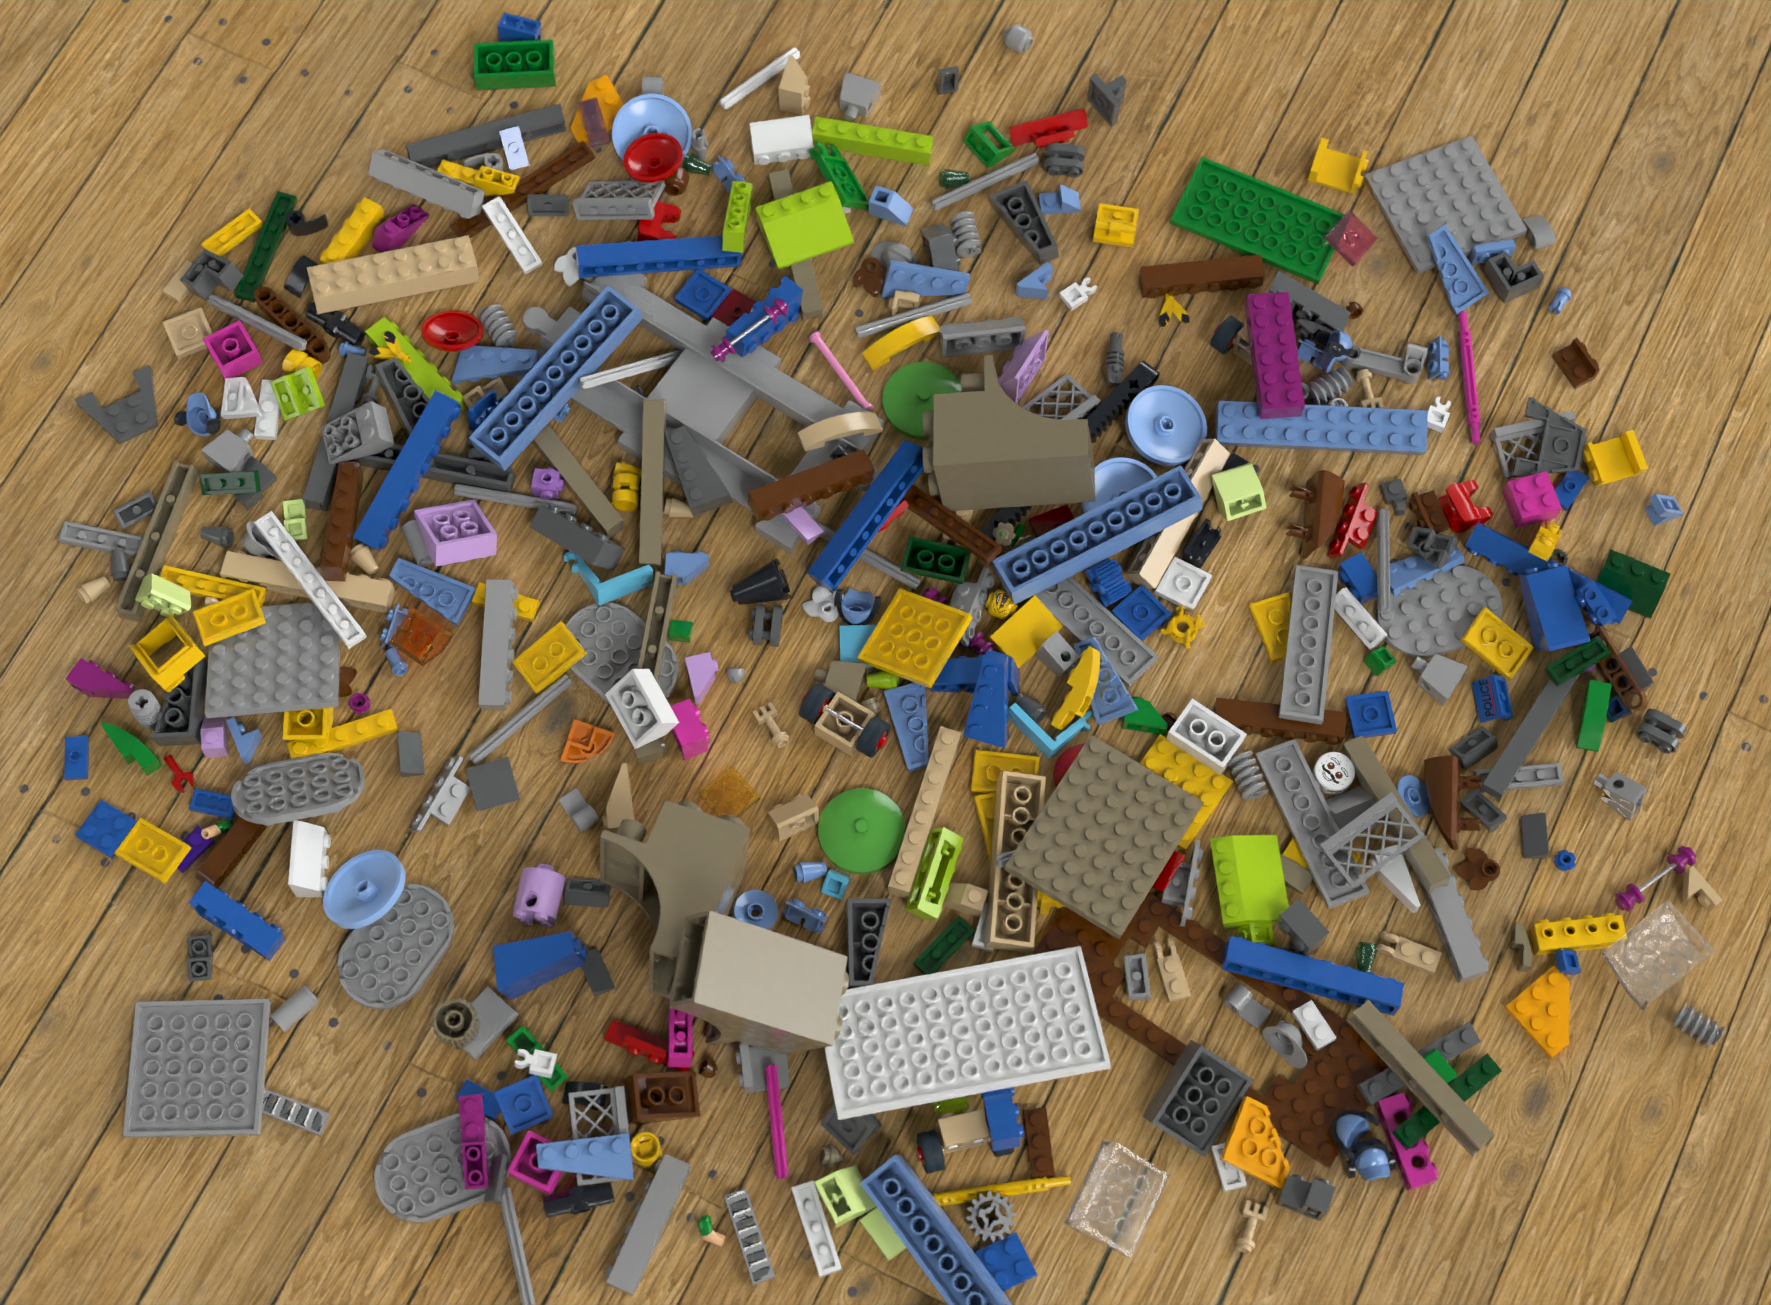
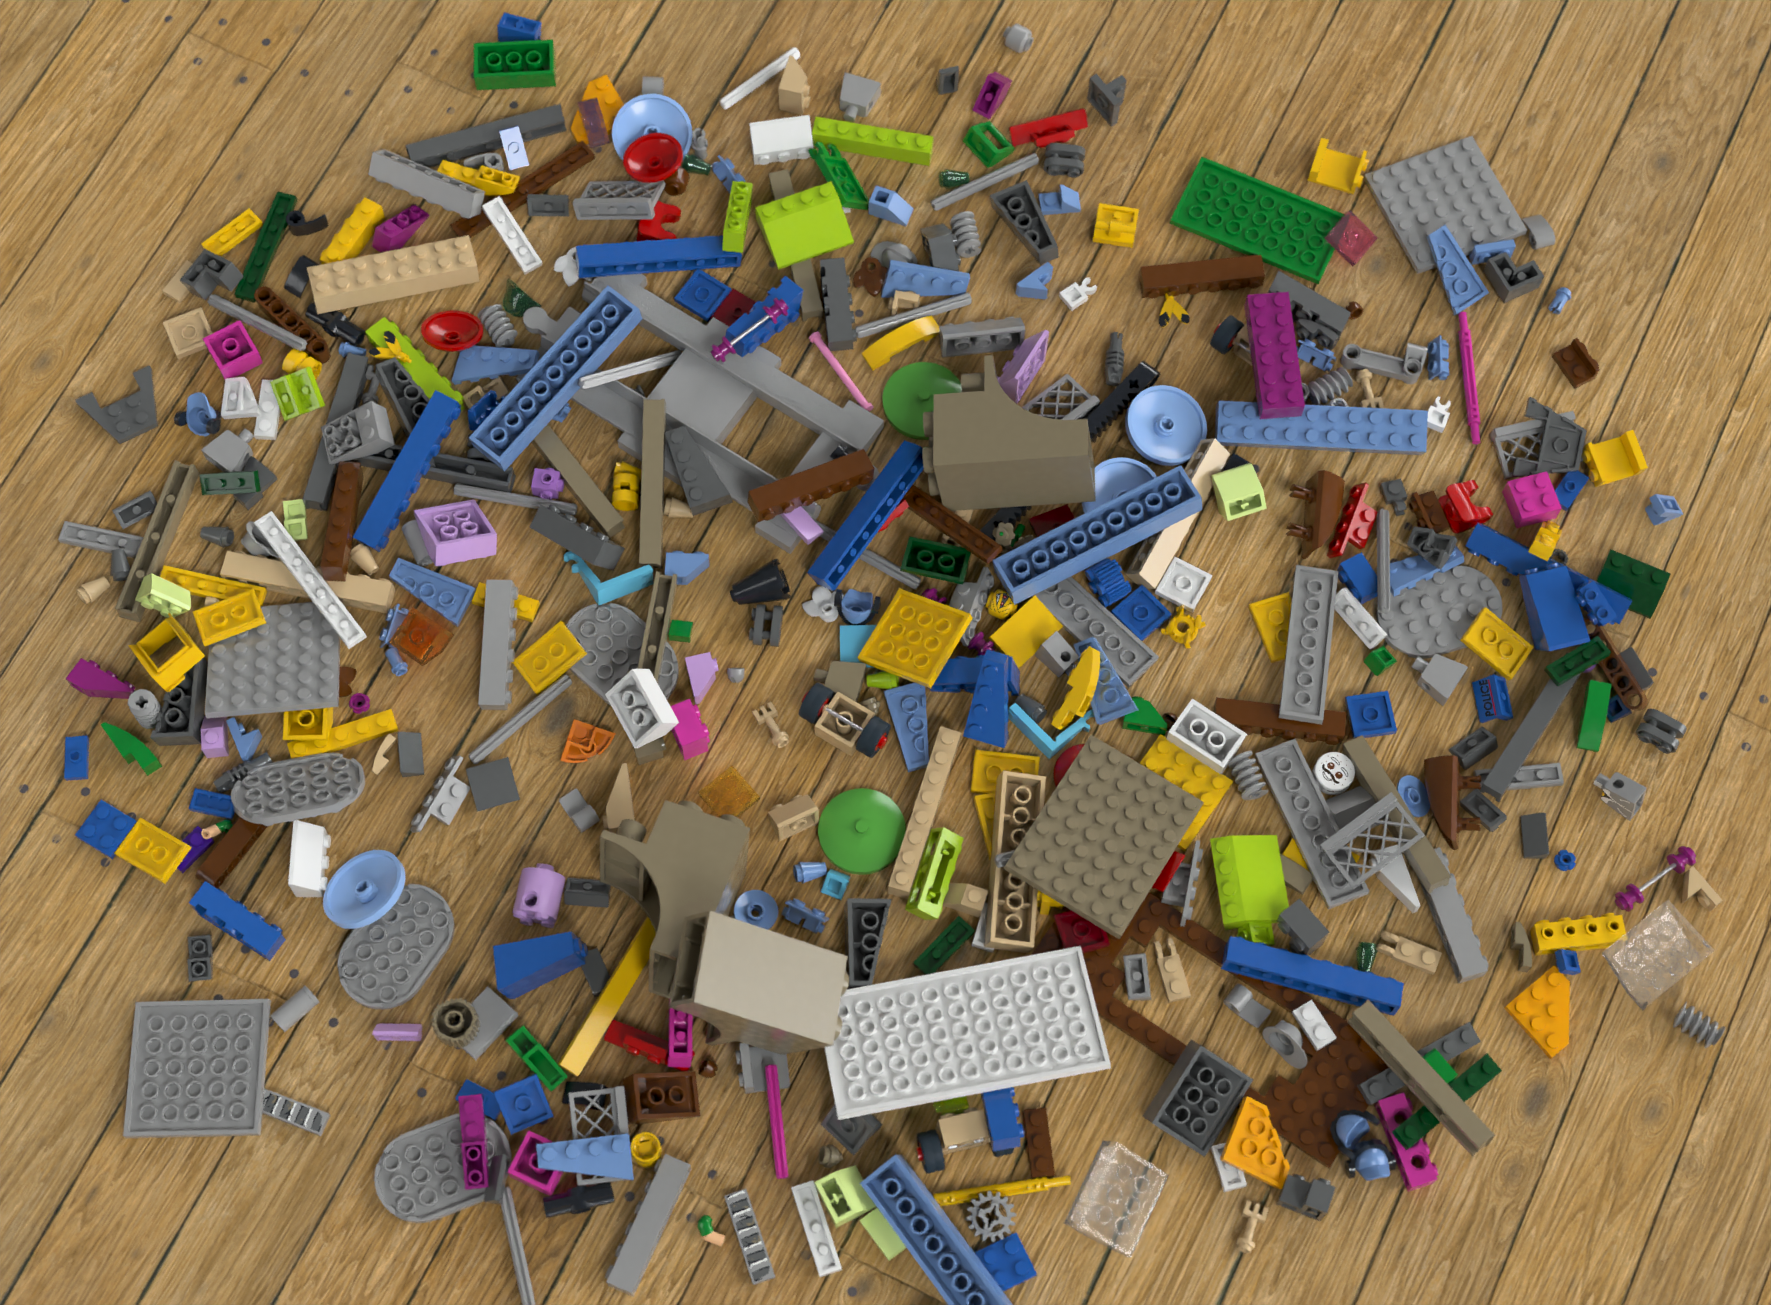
red bar [164,755,195,793] -> none
white plate [514,1049,557,1078] -> none
tan slope [797,412,883,451] -> none
black hinge [1182,518,1222,569] -> none
cap [1316,329,1356,373] -> none
reddish brown plate [1455,848,1500,891] -> none
none -> dark grey hinge [213,752,273,793]
none -> tan slope [372,733,396,775]
none -> lavender slope [373,1023,422,1041]
none -> clear green hat [503,278,542,318]
none -> yellow tile [558,916,656,1076]
none -> dark grey wedge [820,257,857,351]
none -> magenta slope [972,72,1012,119]
none -> dark red plate [1053,910,1110,954]

